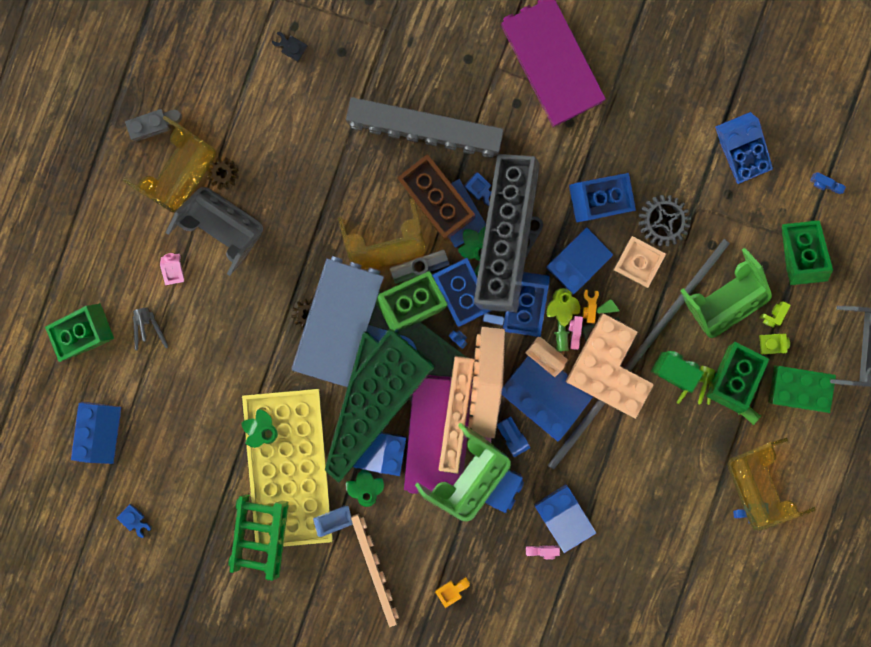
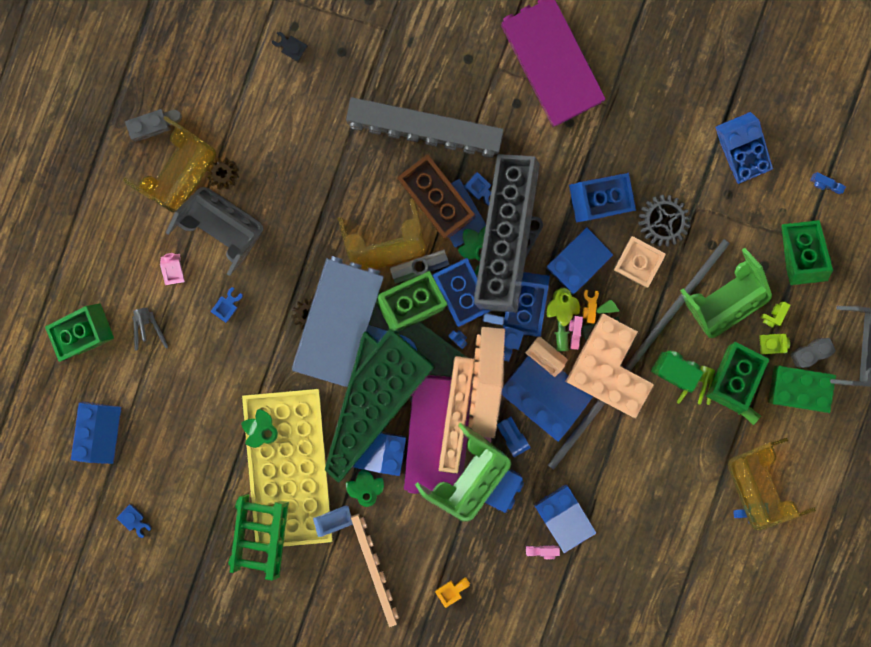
none -> blue plate [210,287,243,323]
none -> blue plate [503,325,524,362]
none -> dark grey brick [790,338,836,368]

